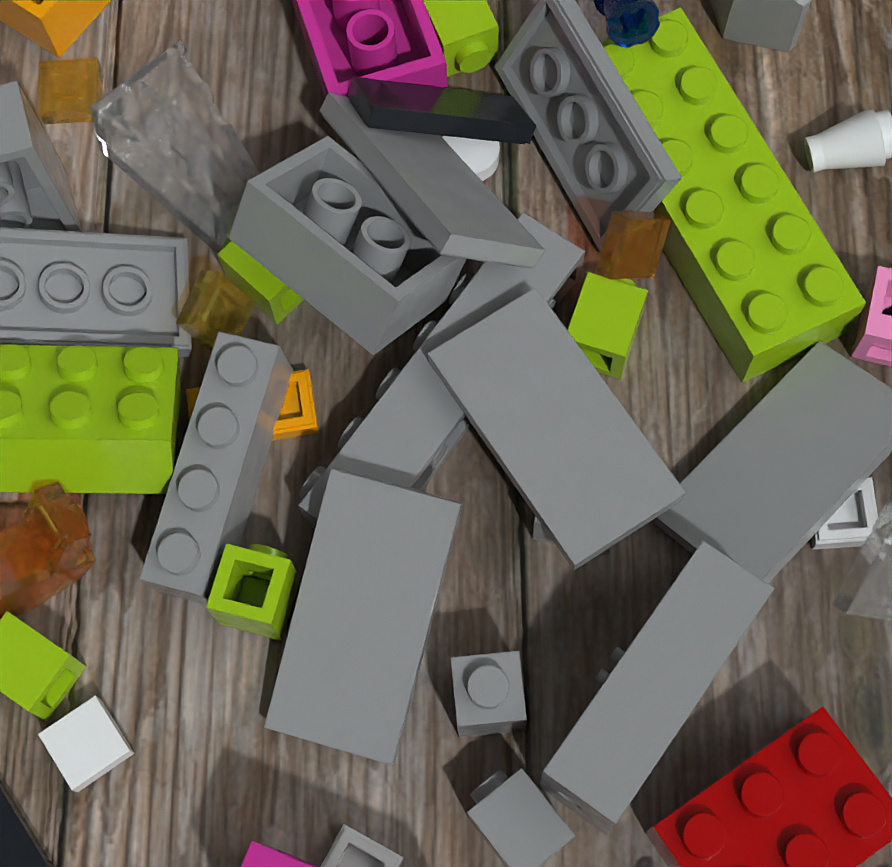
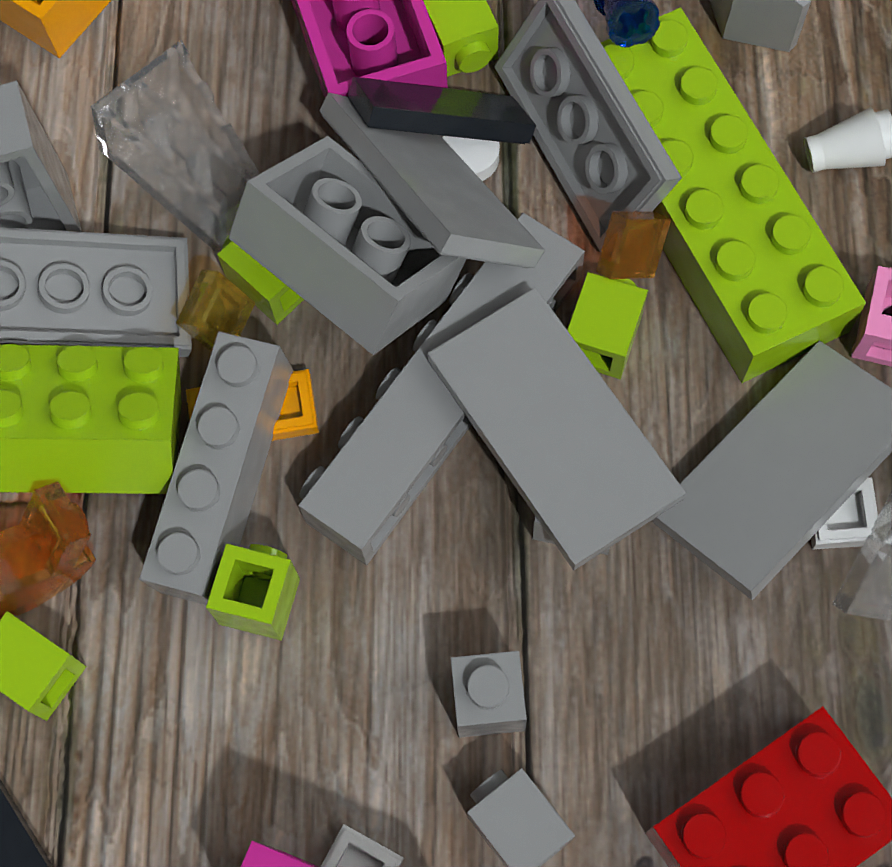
clear yellow plate [38,58,103,124] -> none
white tile [38,696,135,792] -> none
light grey tile [264,468,463,765] -> none
light grey brick [539,541,775,835] -> none

